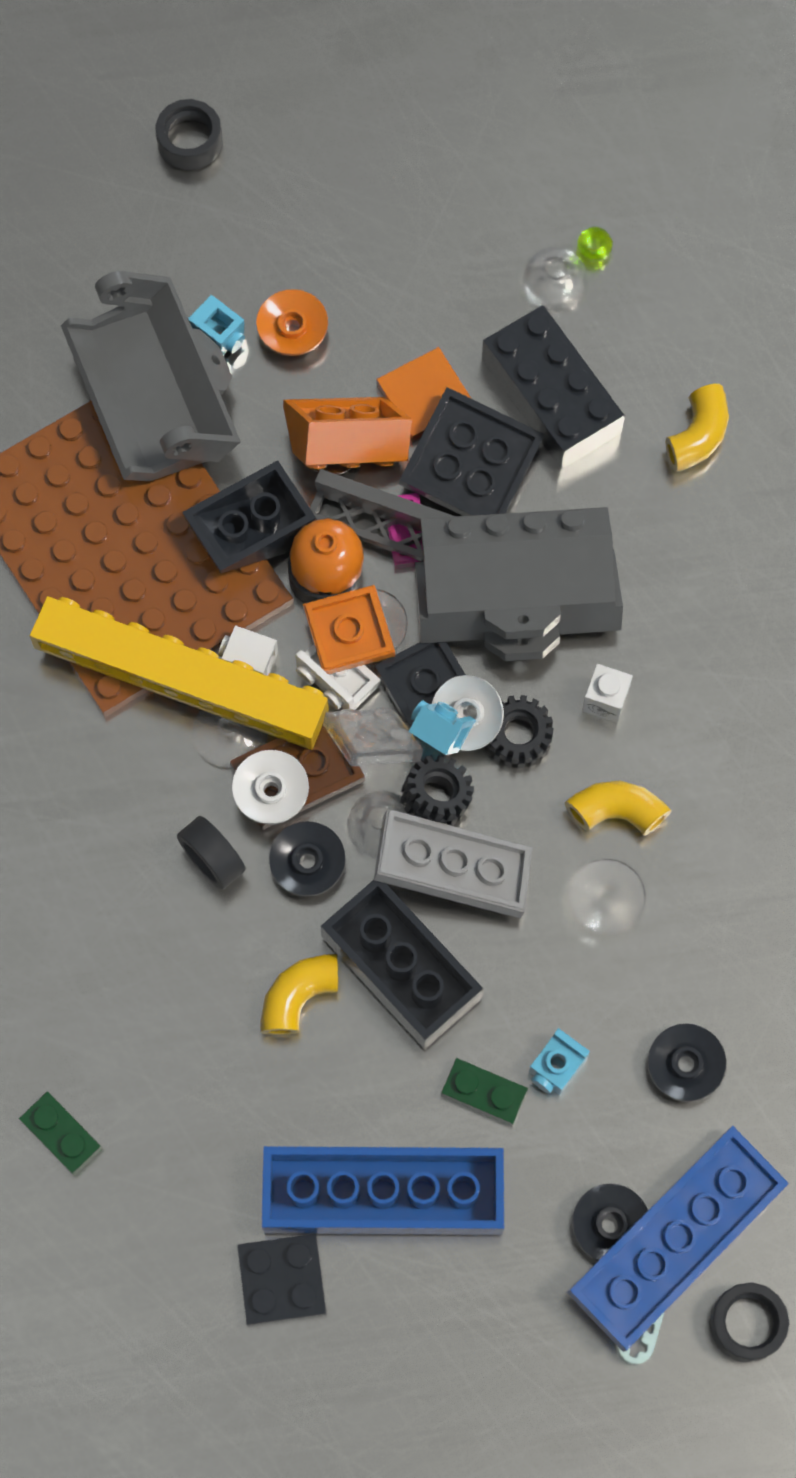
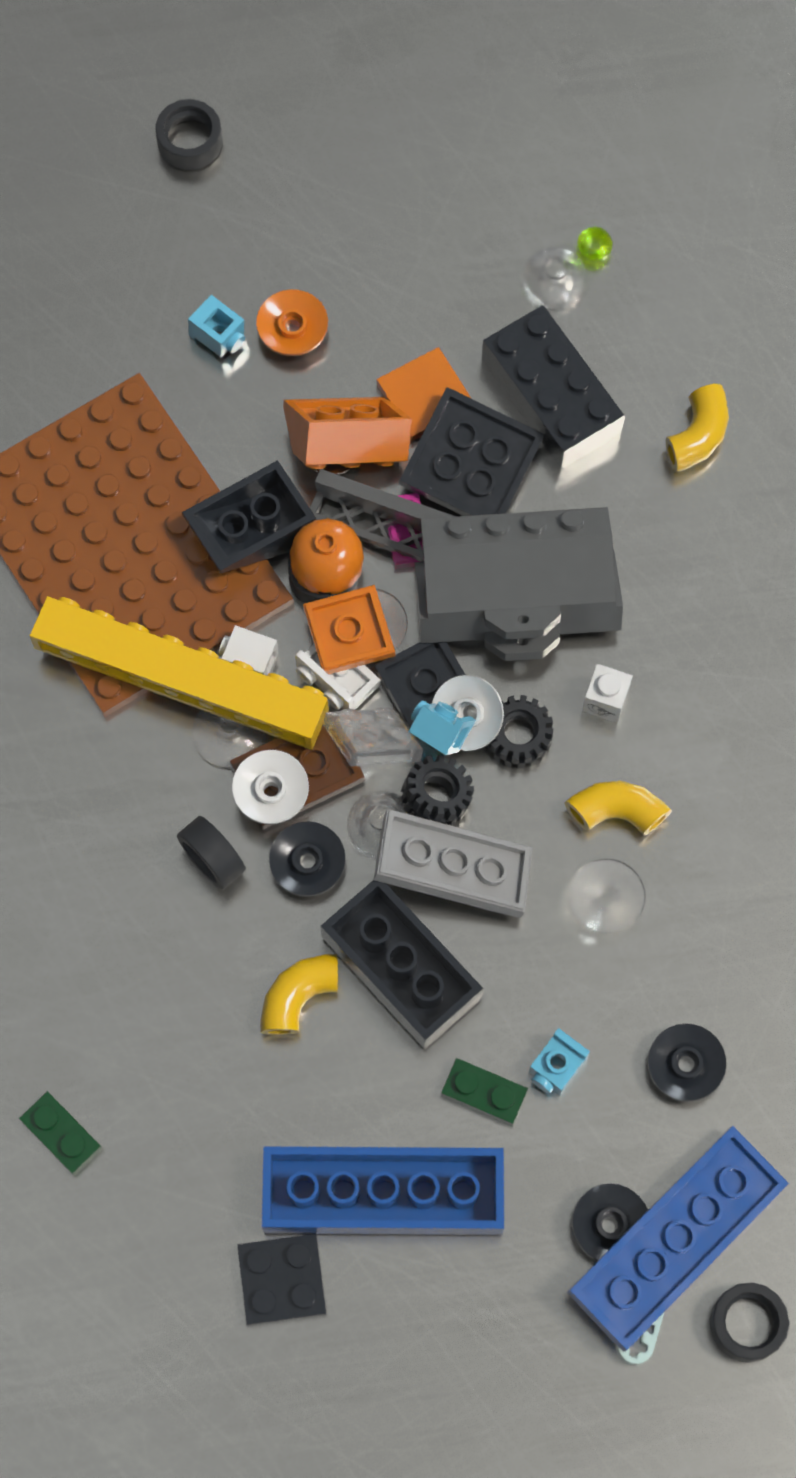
dark grey piece [61,271,241,481] -> none

